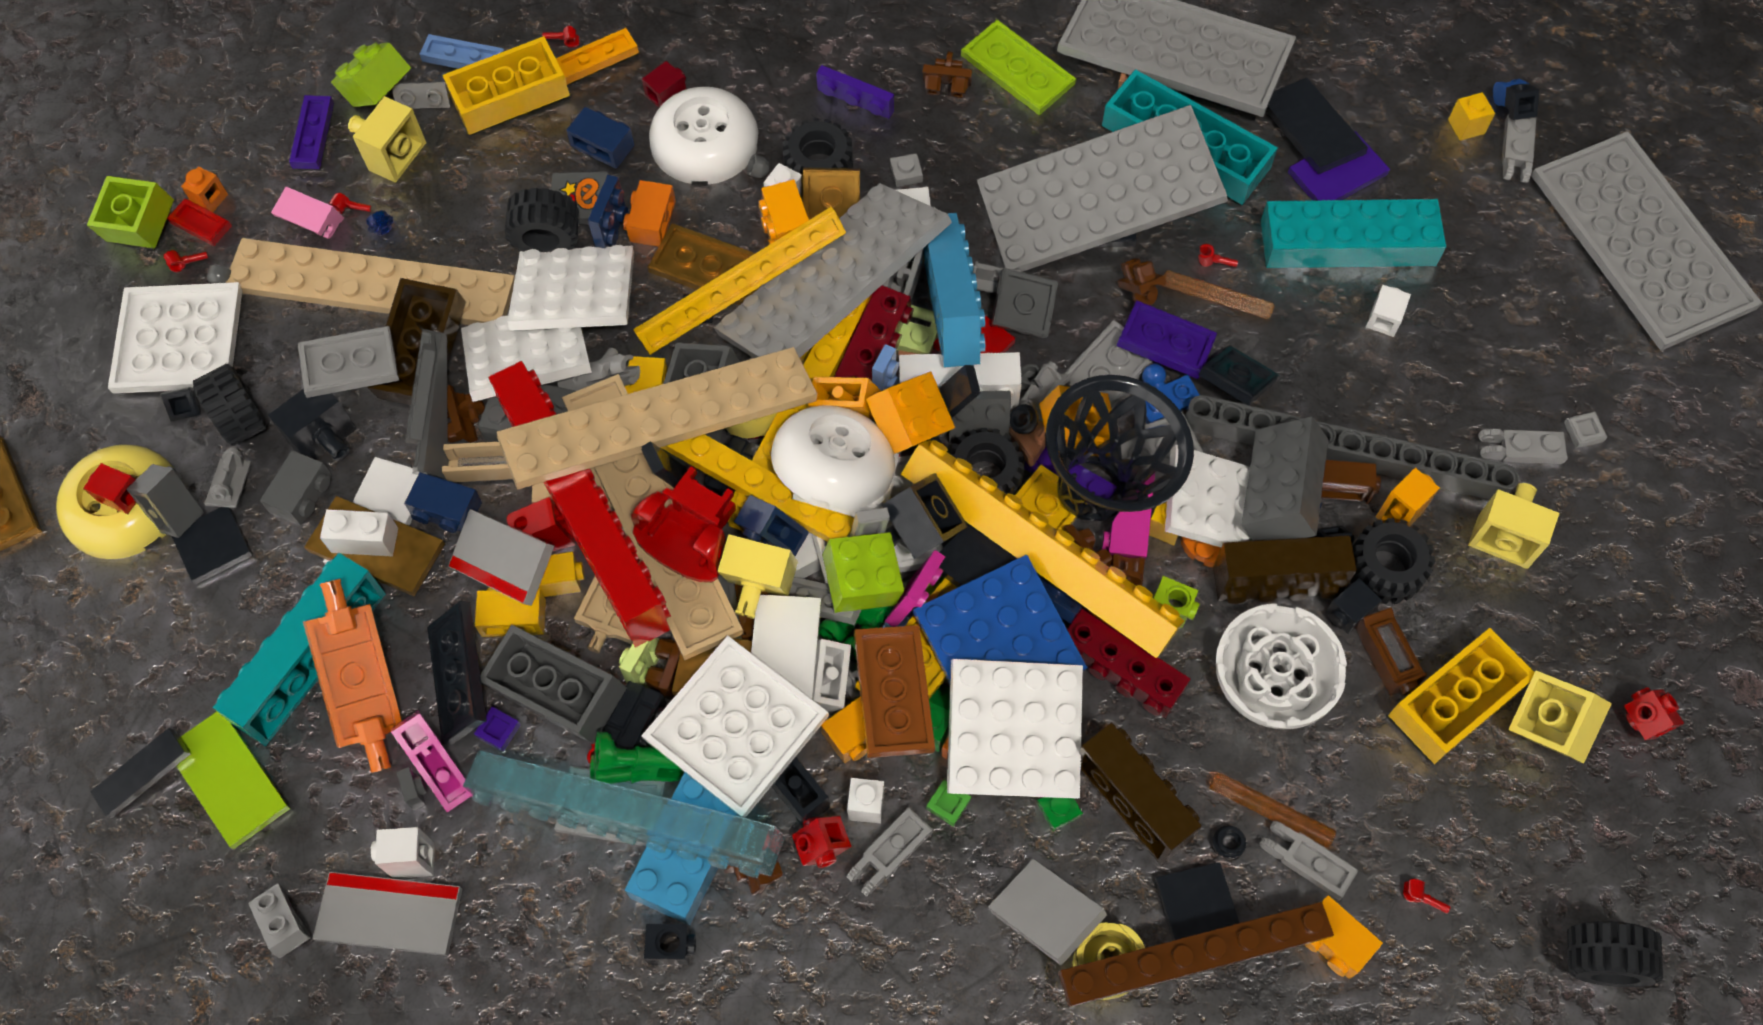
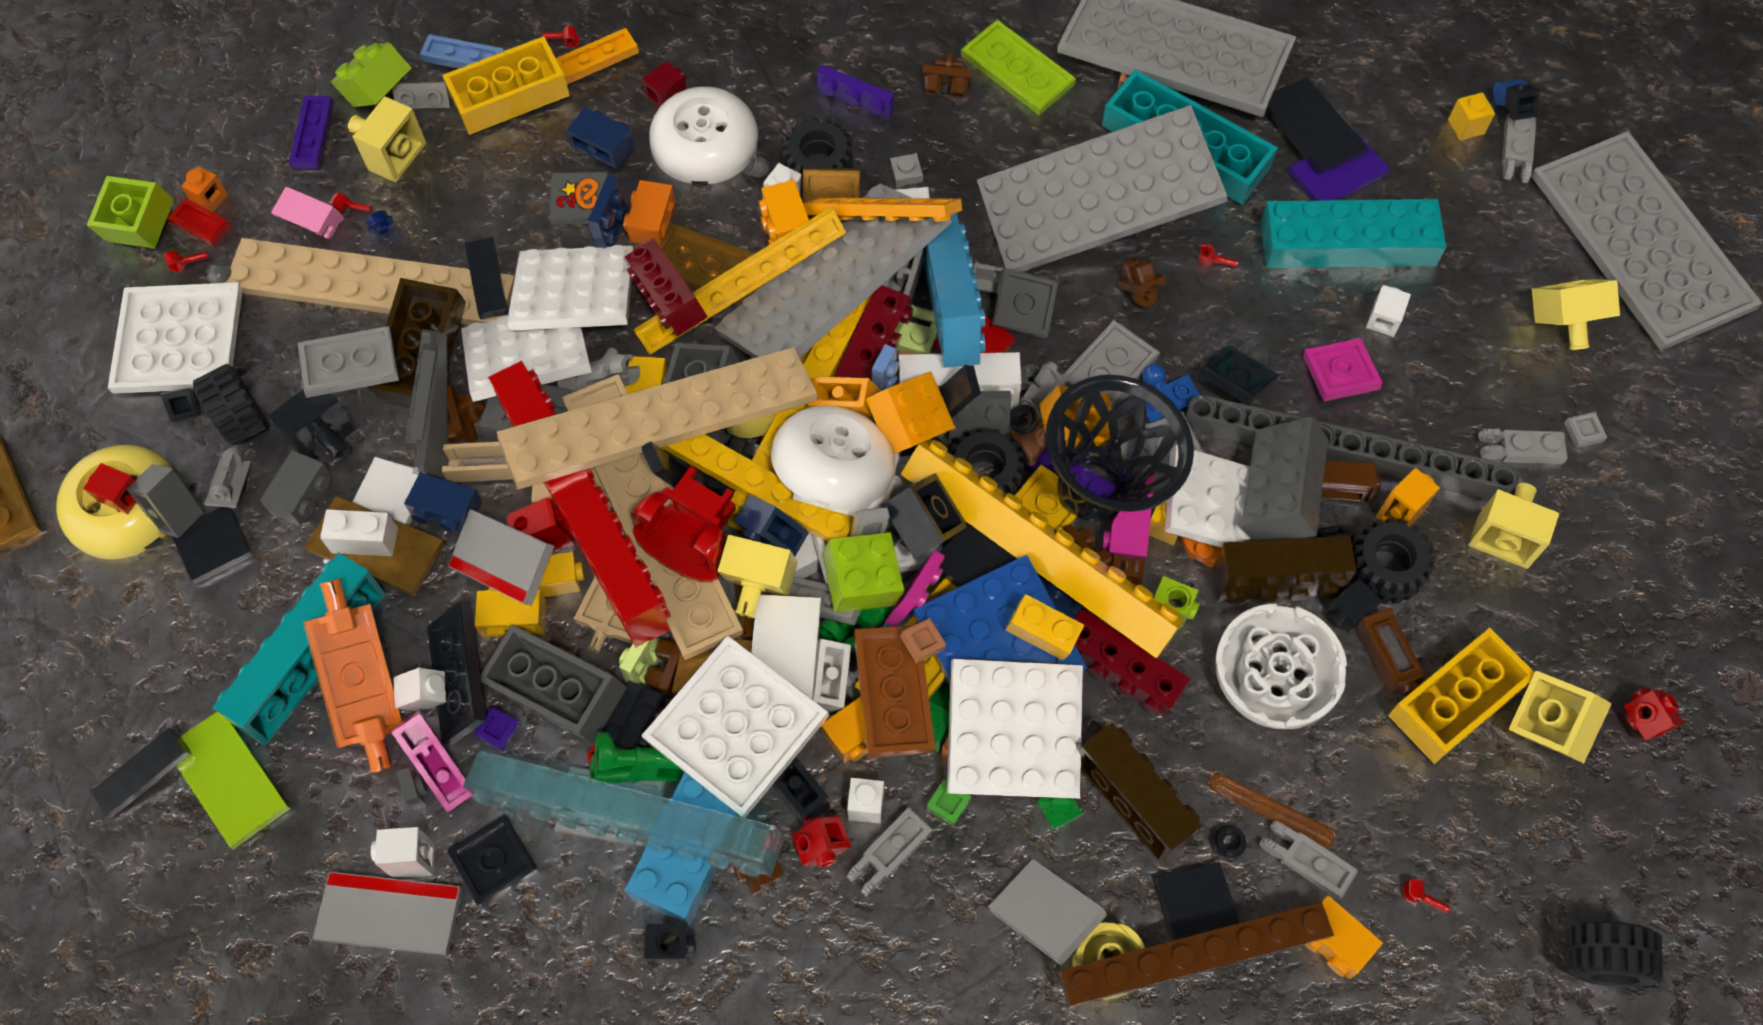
light grey plate [248,883,311,959] -> none
black tyre [505,188,579,252] -> none
dark purple tile [1116,300,1217,379] -> none
clear orange axle [1163,270,1274,319] -> none
none -> white brick [394,668,446,711]
none -> black tile [447,814,539,908]
none -> black tile [464,237,509,320]
none -> dark red brick [625,238,708,336]
none -> light orange plate [803,198,962,222]
none -> nougat plate [900,618,946,664]
none -> yellow brick [1005,594,1084,661]
none -> dark pink plate [1303,338,1383,401]
none -> light yellow brick [1532,279,1620,350]

